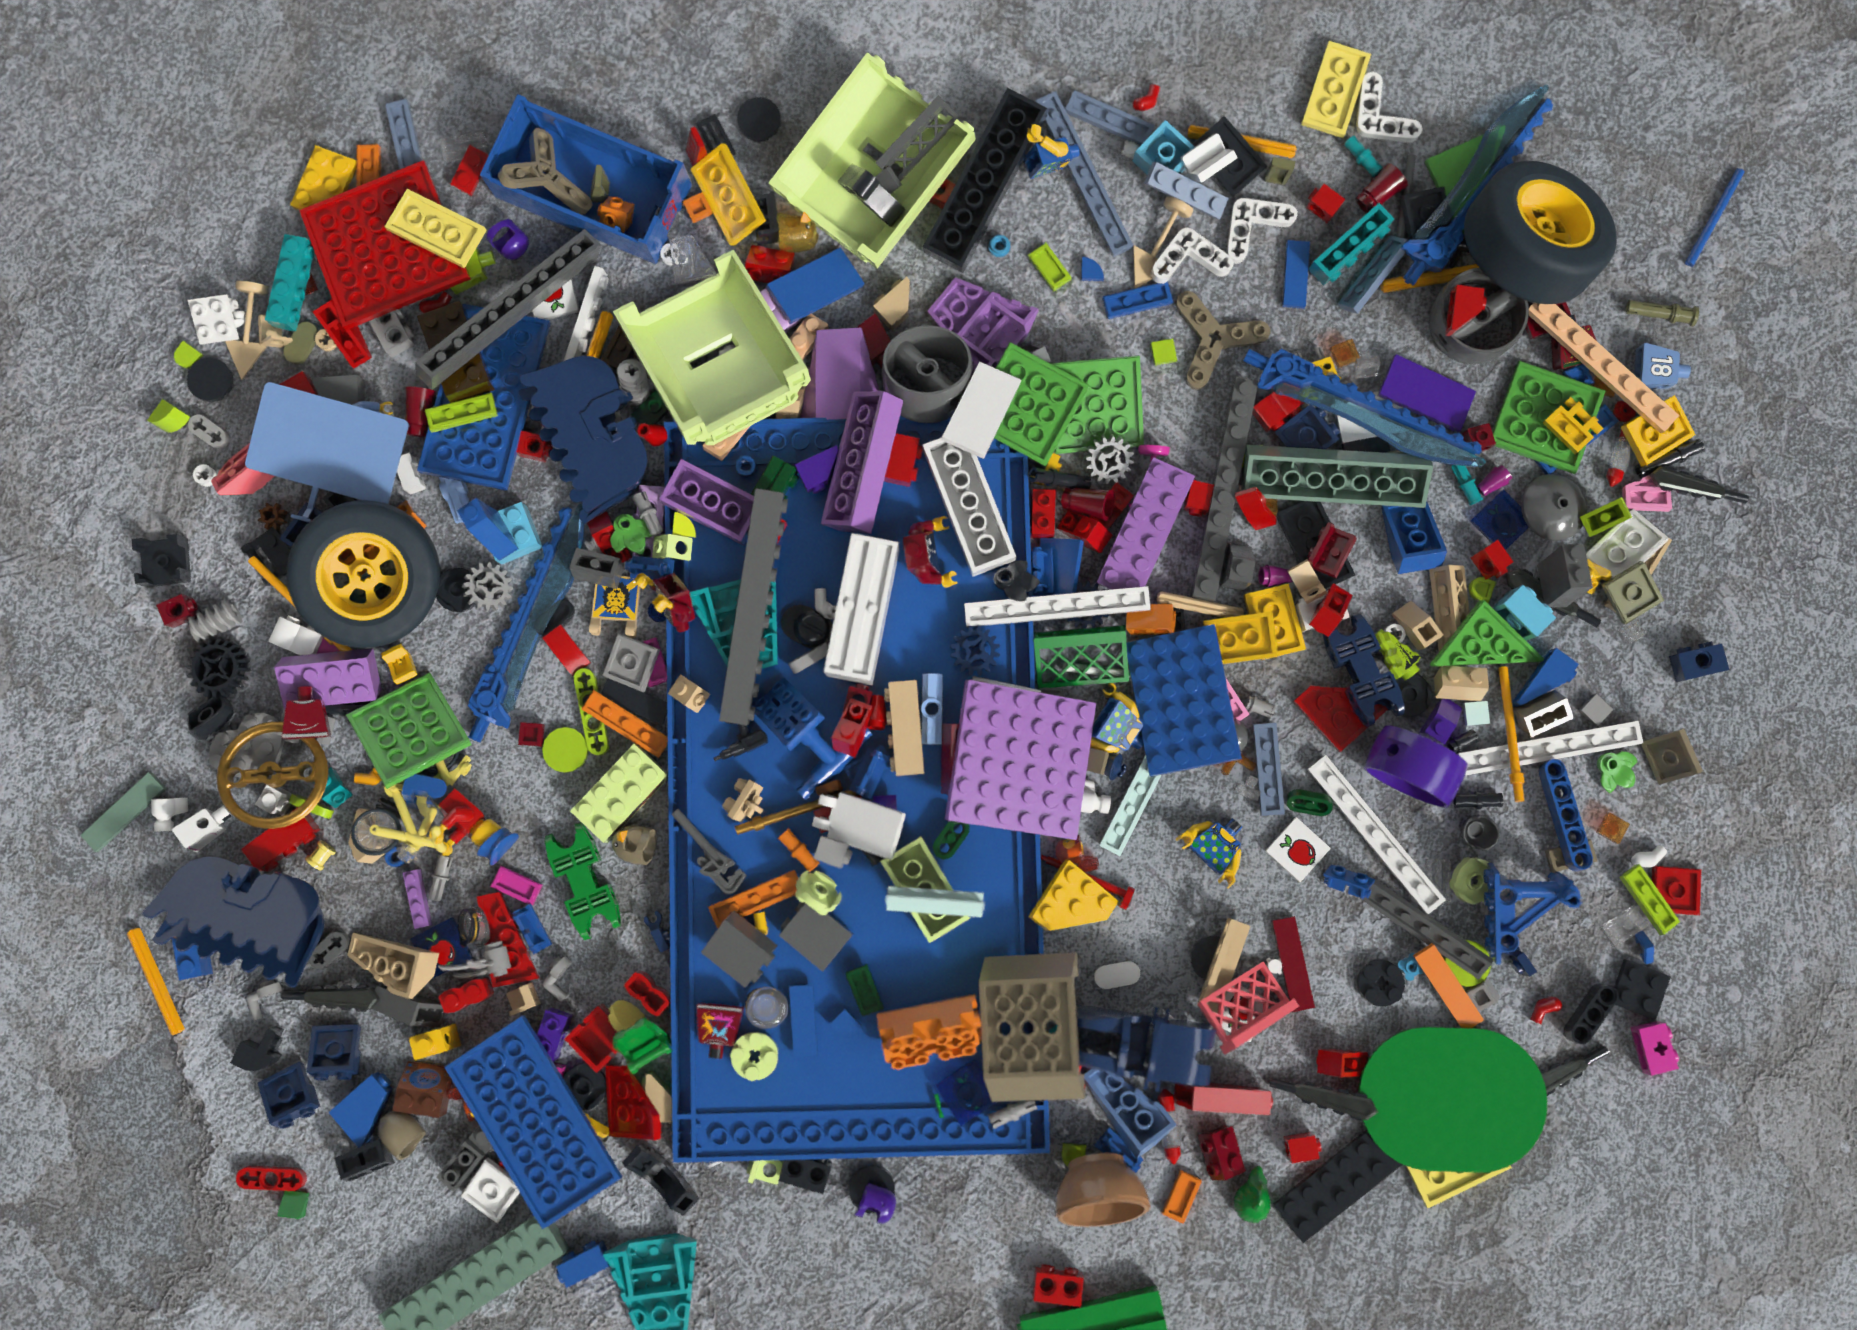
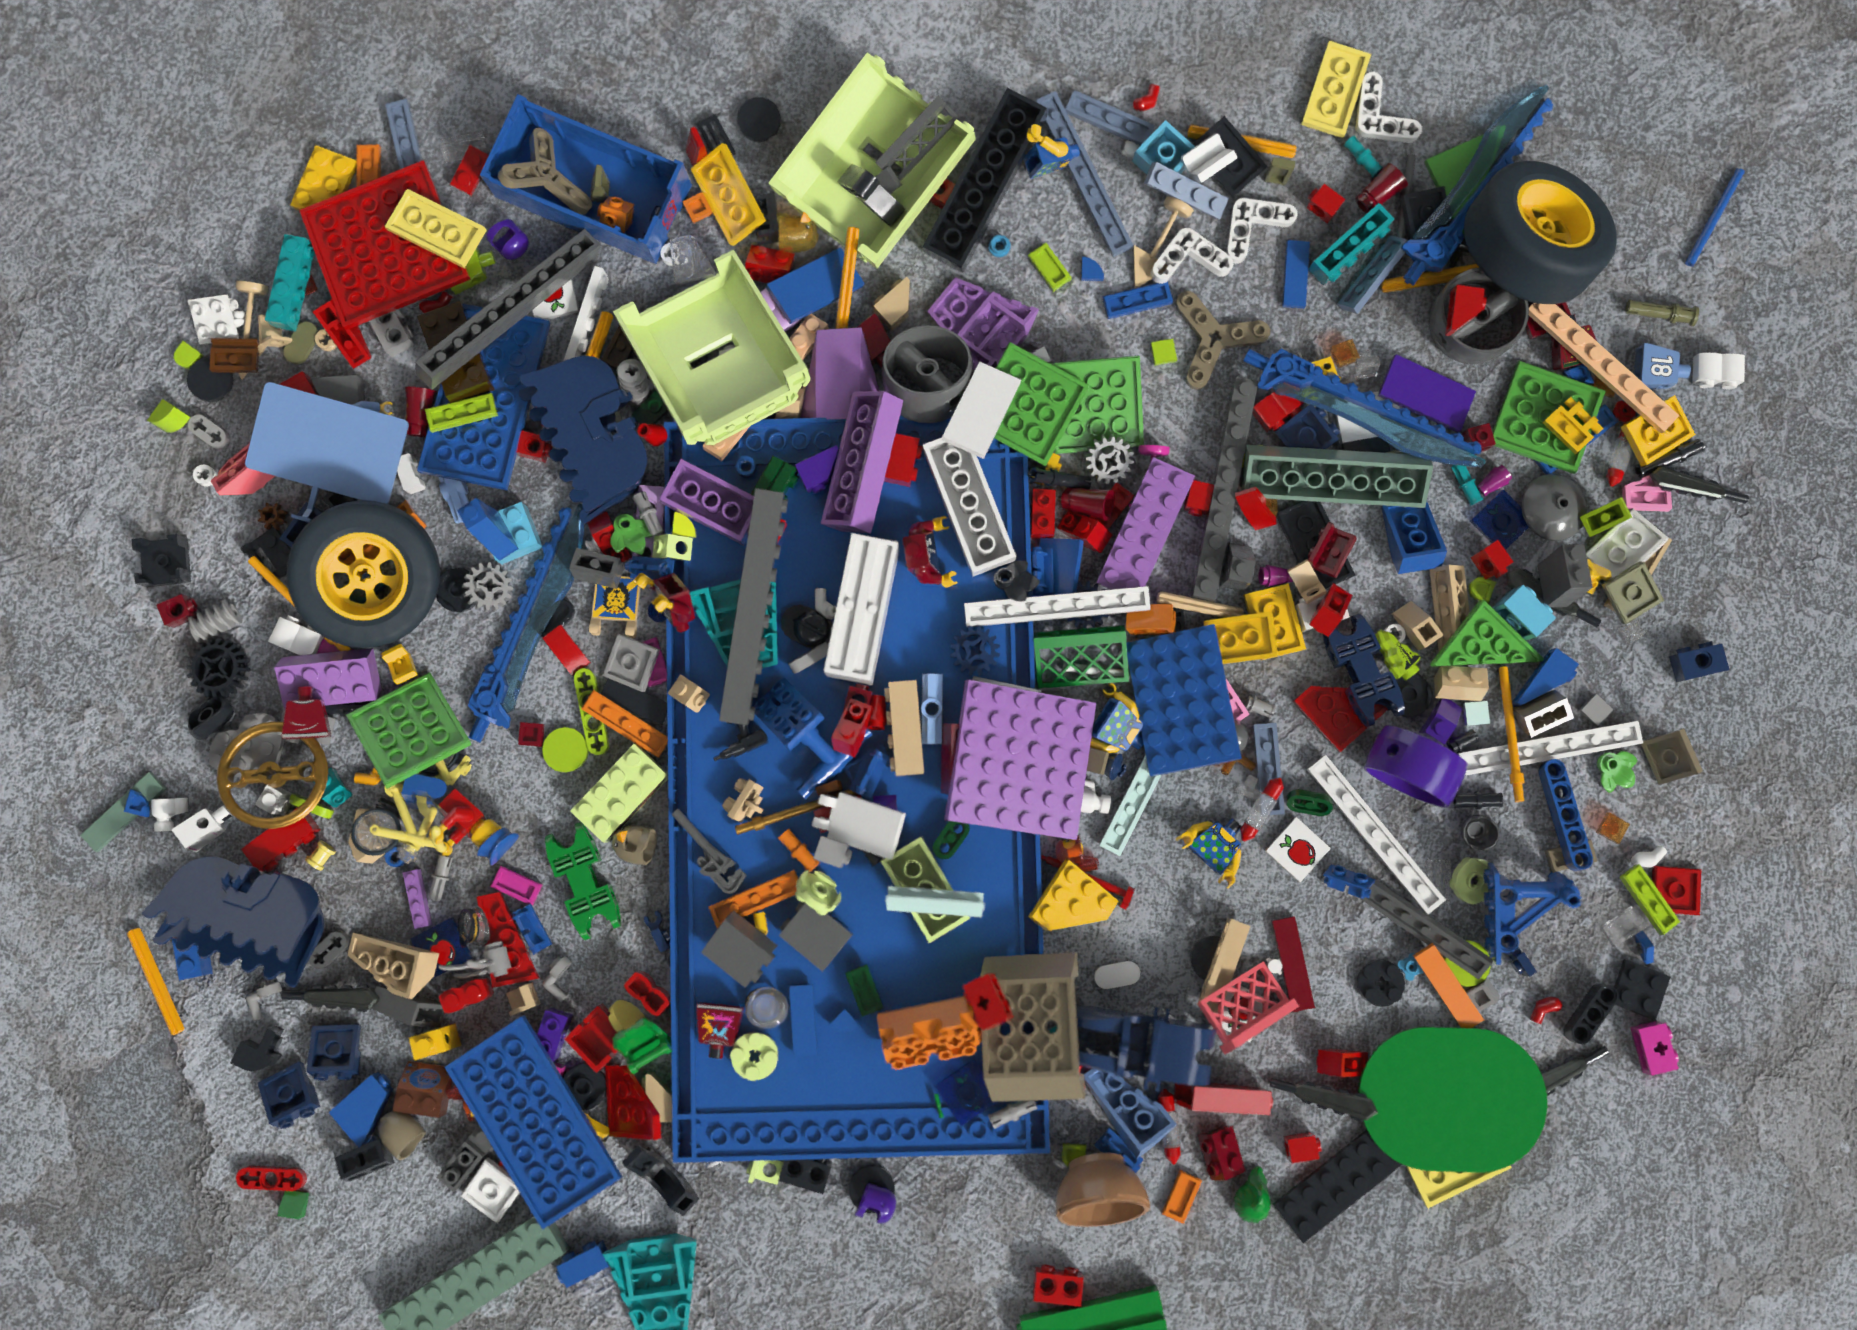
none -> blue tile [124,789,150,817]
none -> reddish brown plate [209,338,259,373]
none -> light orange axle [835,227,859,329]
none -> red brick [963,973,1014,1030]
none -> piece [1240,777,1284,842]
none -> white brick [1693,353,1745,389]

